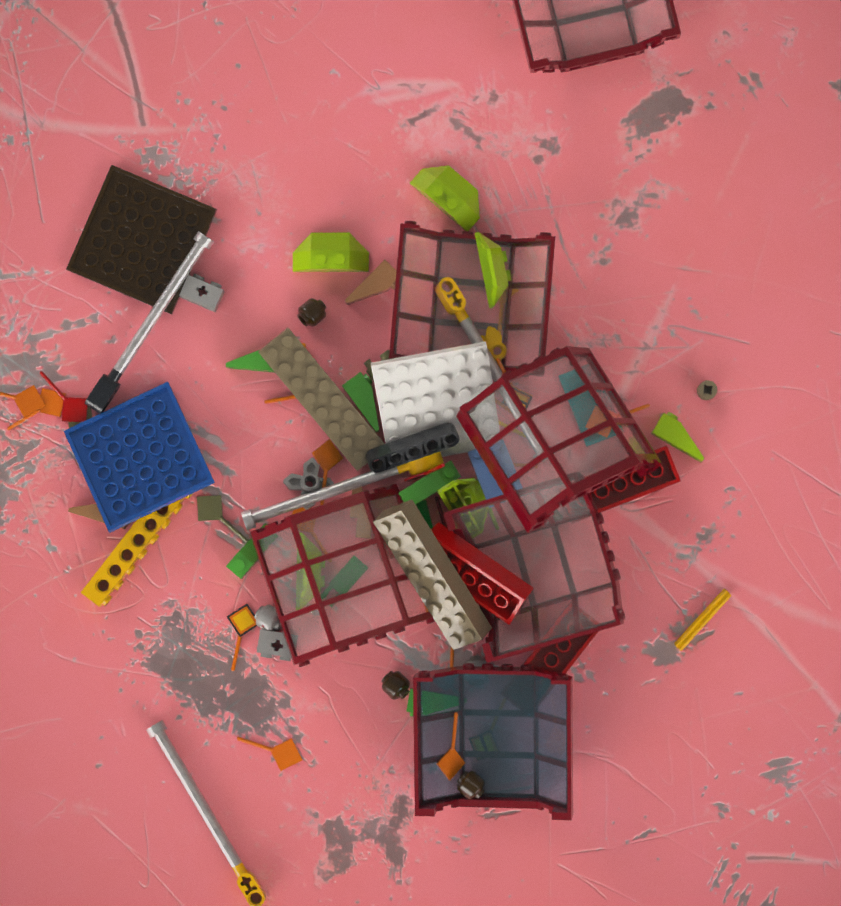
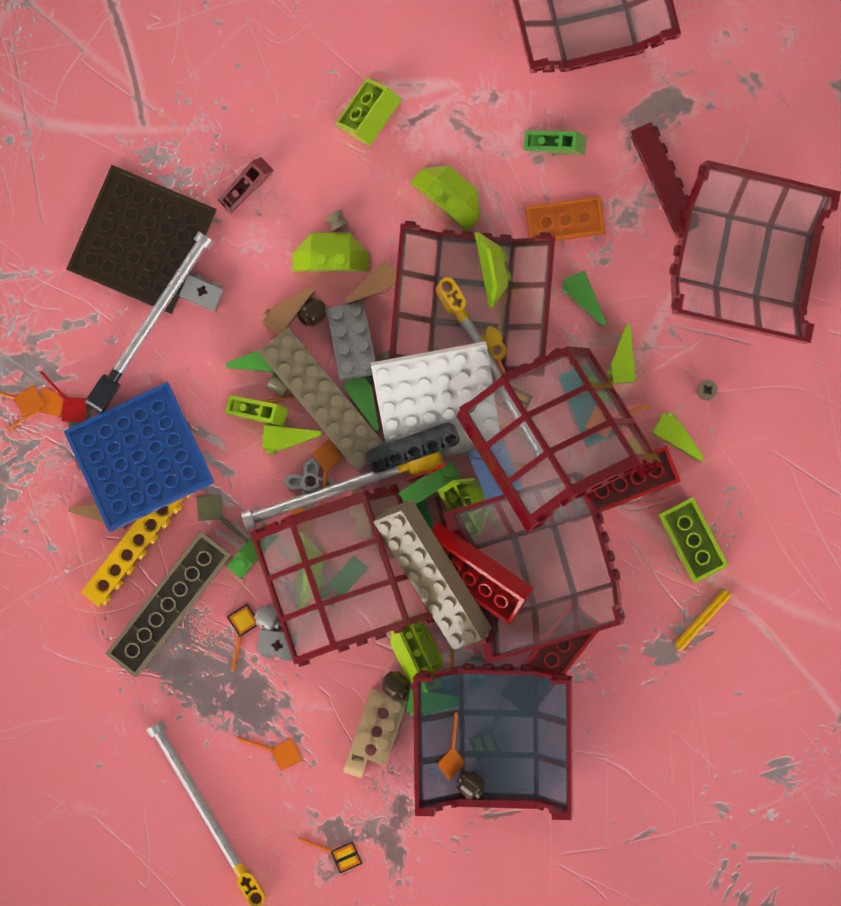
none -> dark tan brick [105,531,233,678]
none -> dark red slope [218,157,274,213]
none -> lime slope [225,395,288,427]
none -> medium nougat slope [261,287,315,335]
none -> lime slope [262,425,322,454]
none -> dark tan beam [266,373,288,397]
none -> piece [298,837,362,874]
none -> dark tan wheel [325,210,349,232]
none -> light grey plate [326,301,375,381]
none -> lime slope [335,78,402,146]
none -> tan hinge [343,689,408,778]
none -> lime wedge [391,614,444,692]
none -> bright green slope [523,131,587,155]
none -> orange tile [525,196,606,241]
none -> bright green slope [561,271,607,327]
none -> lime slope [607,324,636,385]
none -> dark red brick [629,122,700,237]
none -> lime brick [657,497,729,584]
none -> clear window [669,160,841,344]

